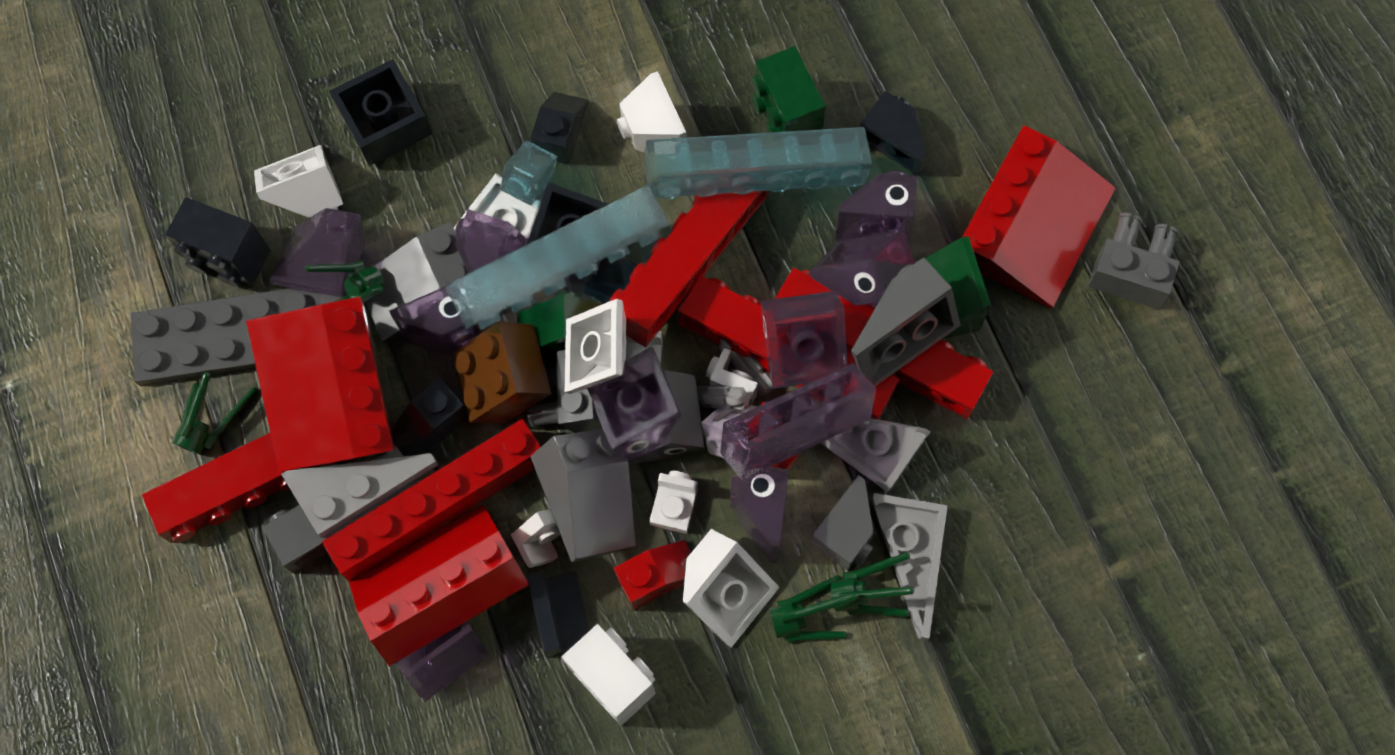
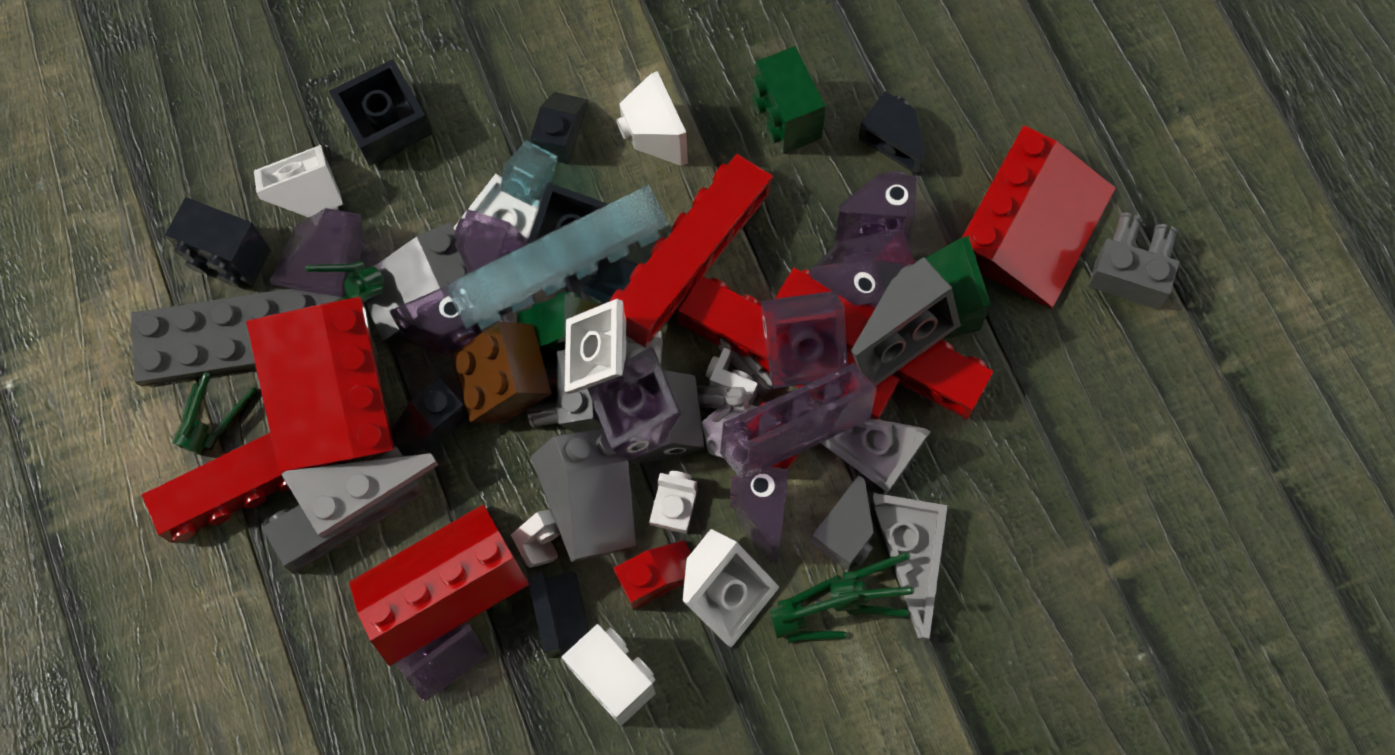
red brick [322,419,541,581] -> none
clear light blue brick [644,127,872,199] -> none

